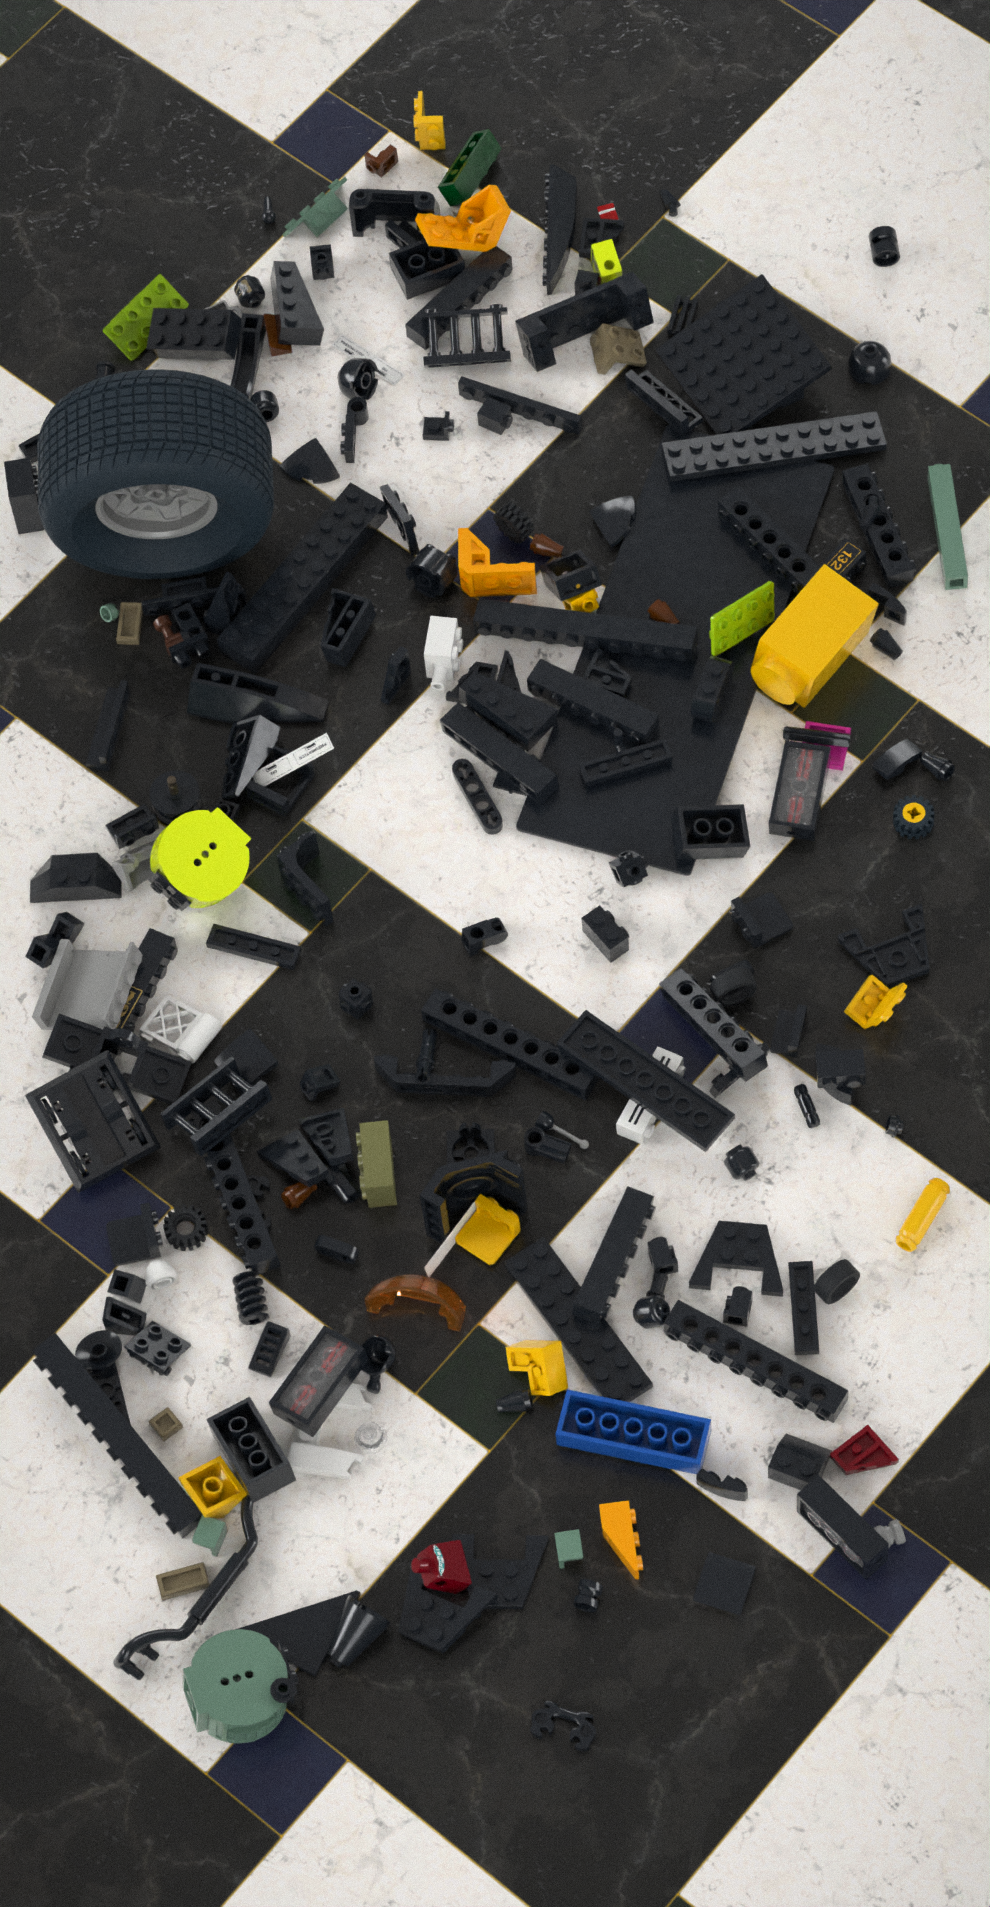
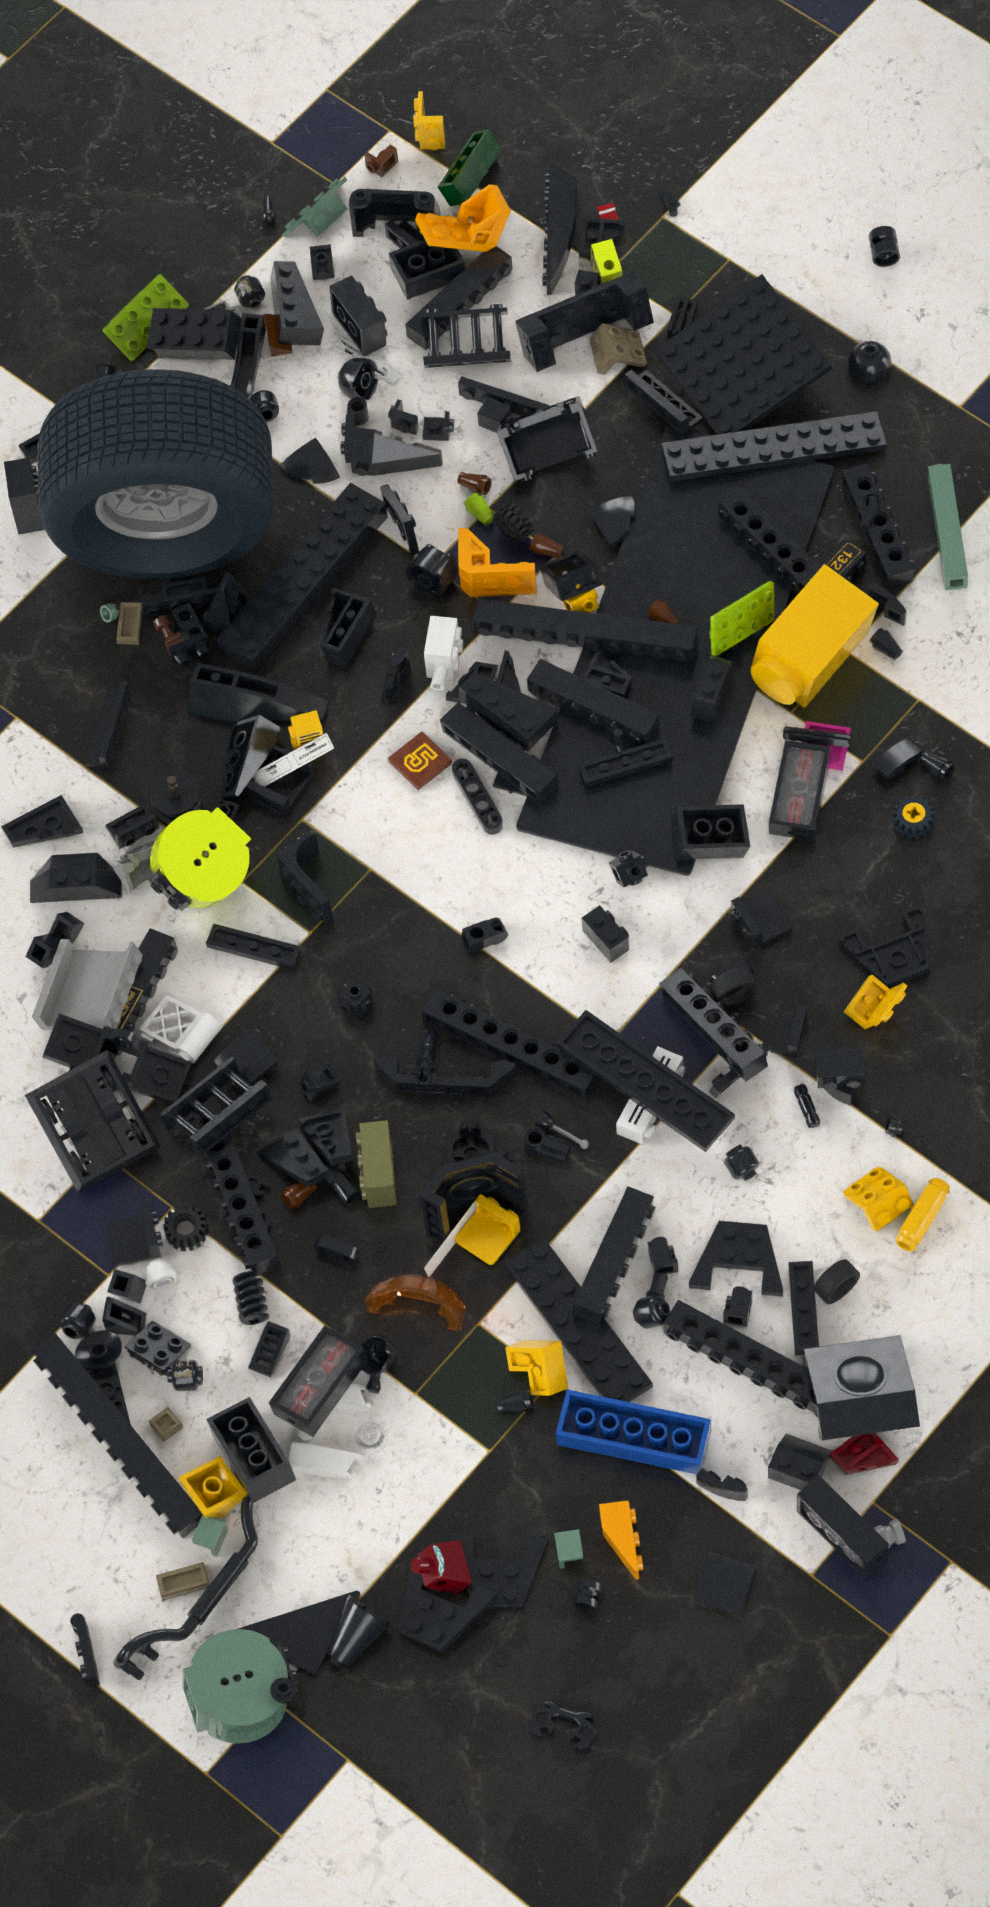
none -> black wing [1,795,84,848]
none -> black head [60,1303,96,1339]
none -> black plate [70,1613,100,1687]
none -> black head [167,1360,203,1391]
none -> yellow brick [288,710,323,751]
none -> black brick [329,275,388,356]
none -> black wedge [350,427,443,476]
none -> black bracket [388,399,419,435]
none -> copper tile [388,731,452,790]
none -> reddish brown cone [457,472,492,496]
none -> lime cone [464,493,494,526]
none -> black windscreen [496,396,598,482]
none -> panel [802,1335,920,1441]
none -> yellow bracket [843,1167,914,1232]

